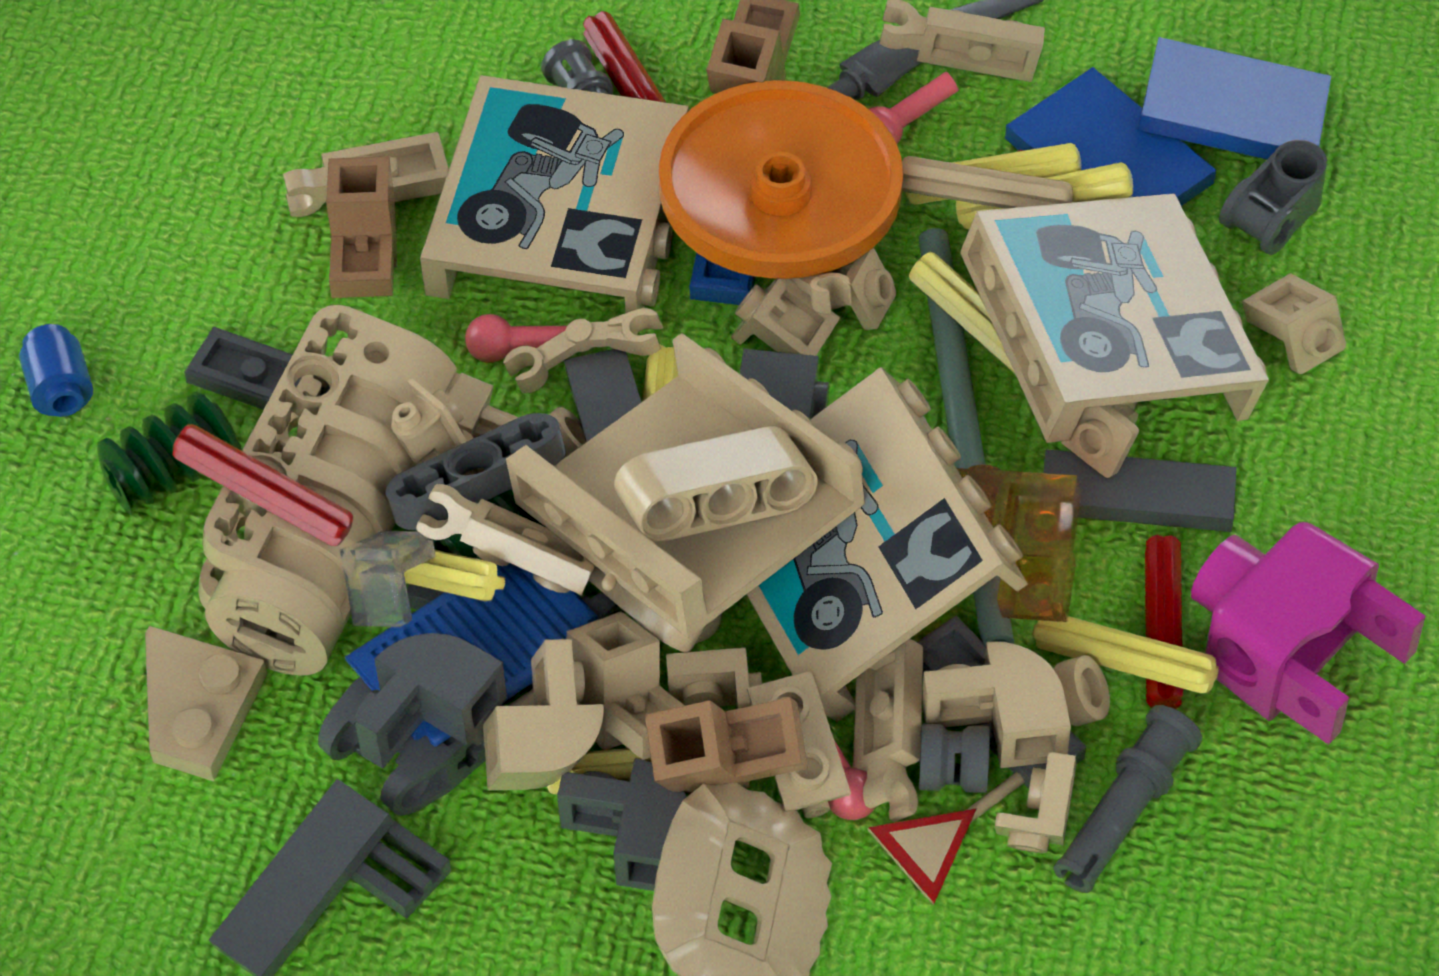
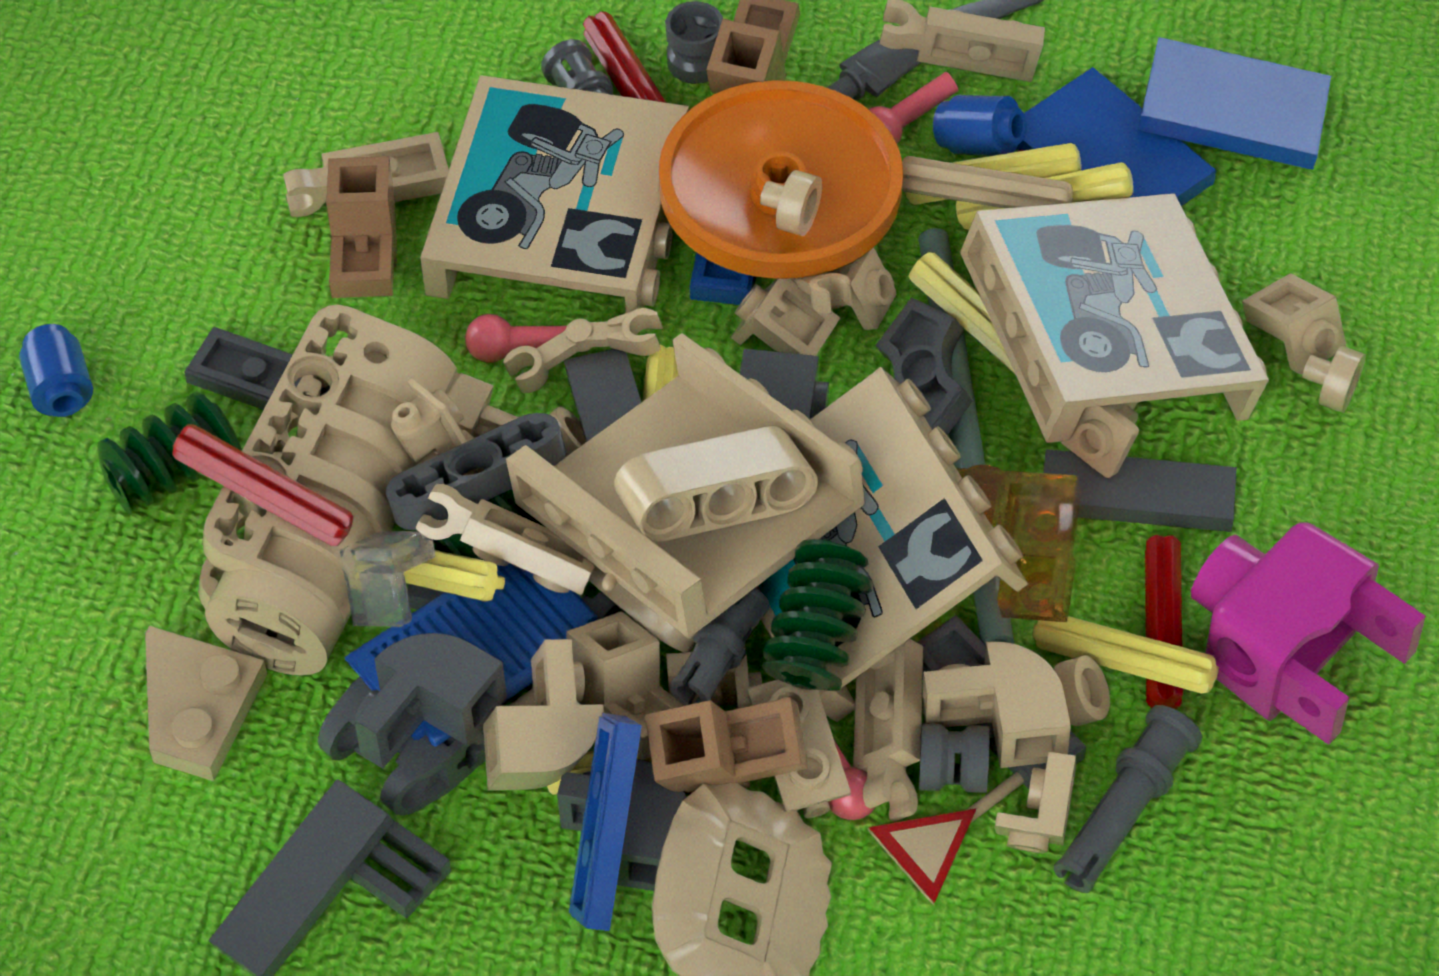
dark grey piece [1219,140,1327,255] -> none
none -> blue tile [569,713,642,931]
none -> dark grey wheel [665,1,723,84]
none -> dark grey pin [670,588,770,706]
none -> tan tile [760,170,822,236]
none -> dark green piece [762,539,873,692]
none -> dark grey tile [875,297,973,435]
none -> blue brick [933,95,1026,156]
none -> tan tile [1302,345,1366,413]

